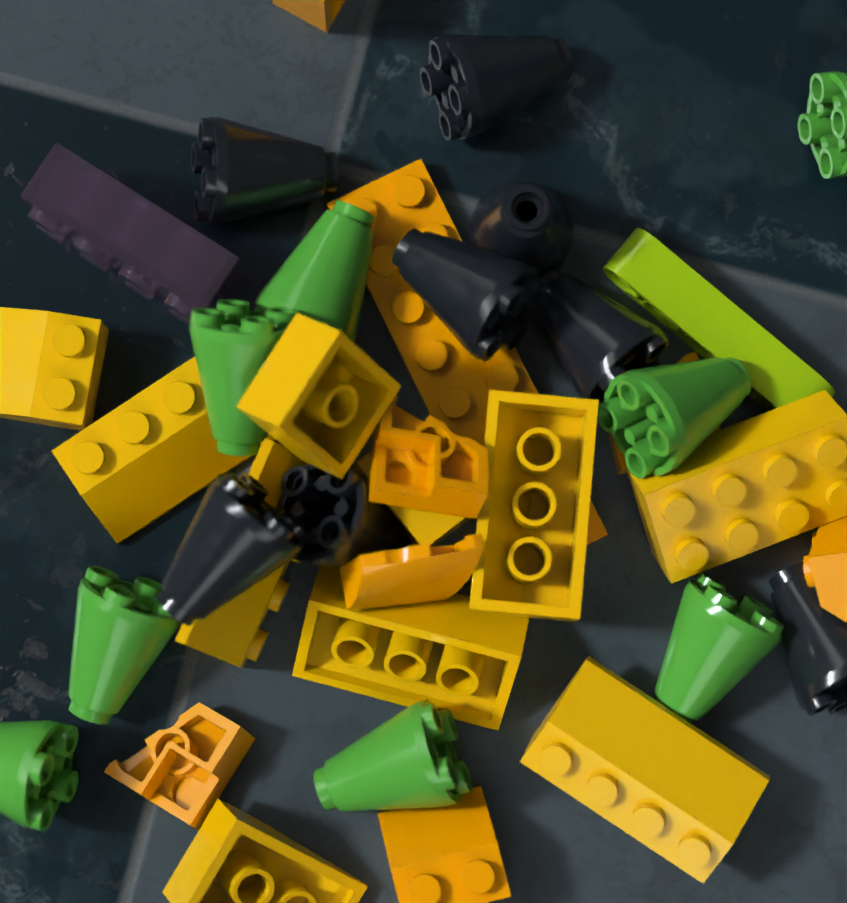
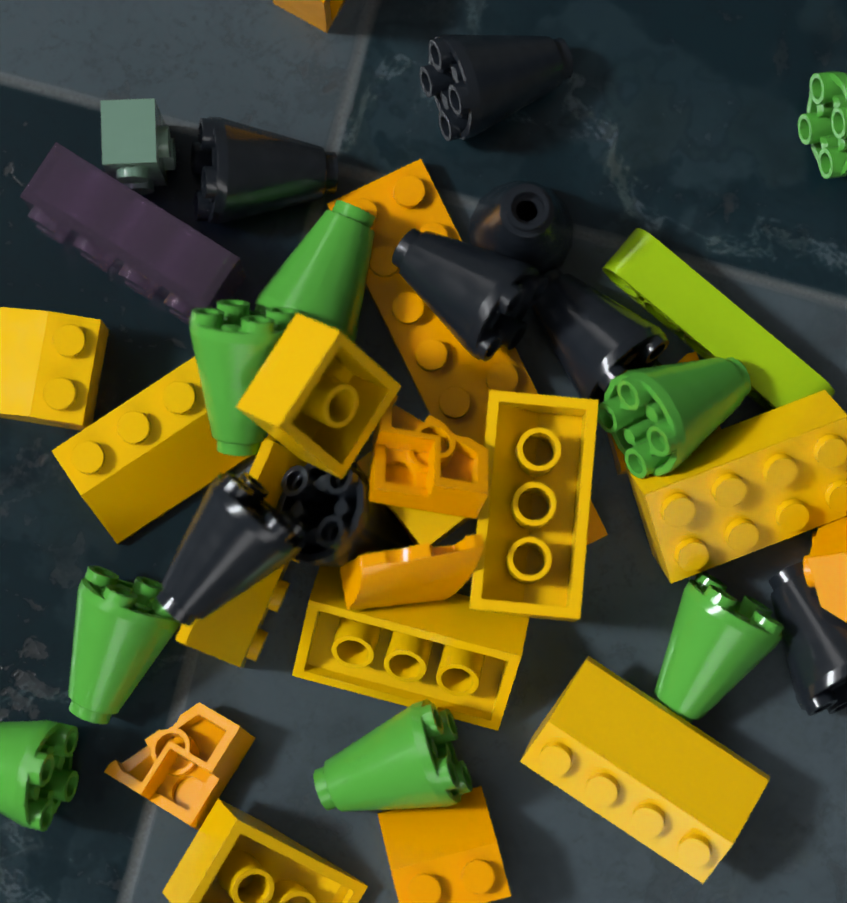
none -> sand green brick [100,98,176,195]

